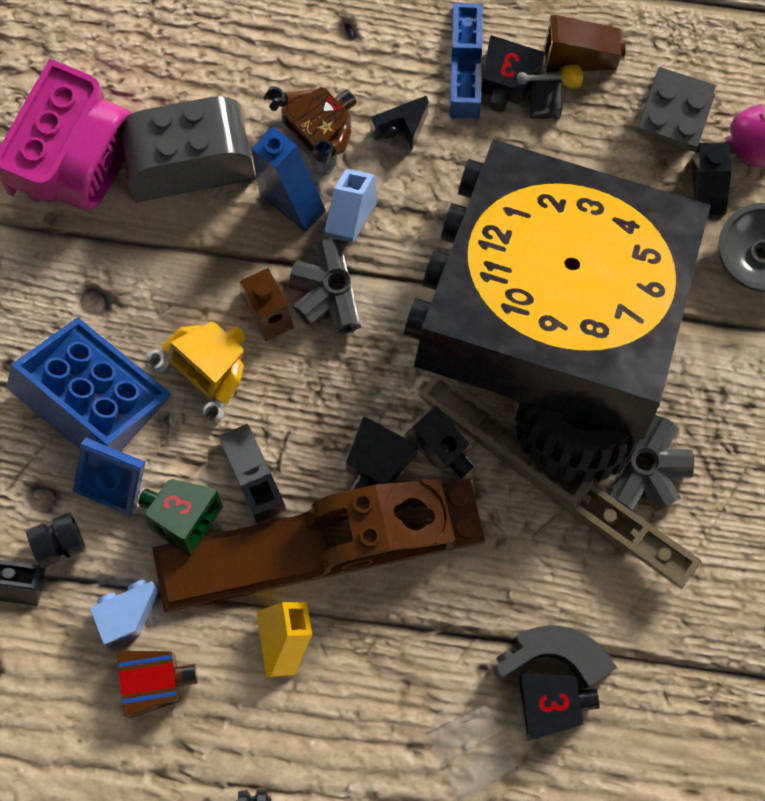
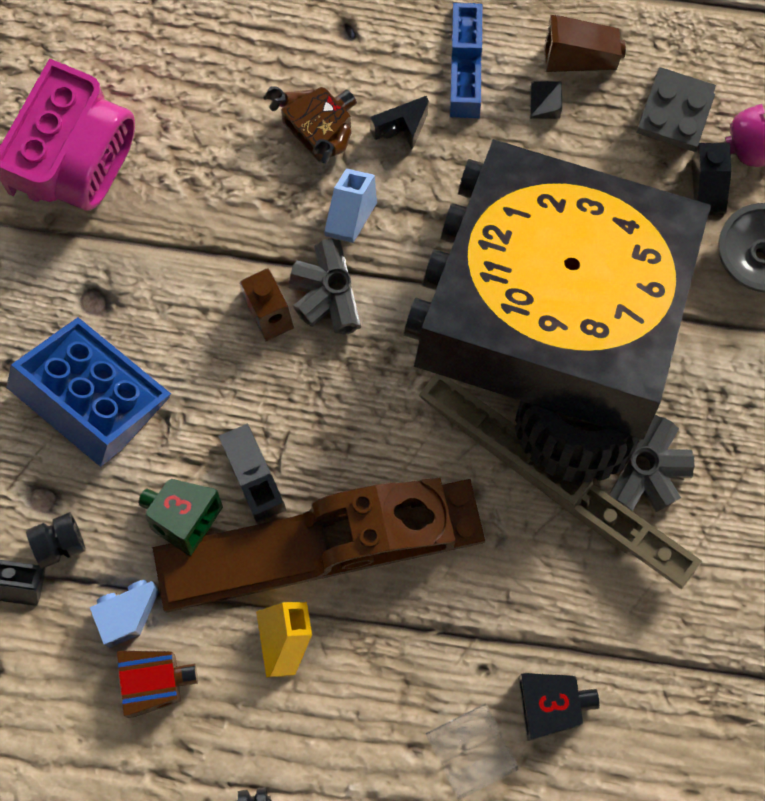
blue plate [73,437,145,516] -> none
dark grey brick [119,97,255,203] -> none
yellow torso [147,322,246,423] -> none
blue slope [251,126,325,232] -> none
black torso [345,416,418,491] -> none
black torso [404,405,475,478] -> none
black torso [481,35,545,112] -> none
dark grey arch [493,625,617,689] -> none
hinge [516,64,583,89] -> none

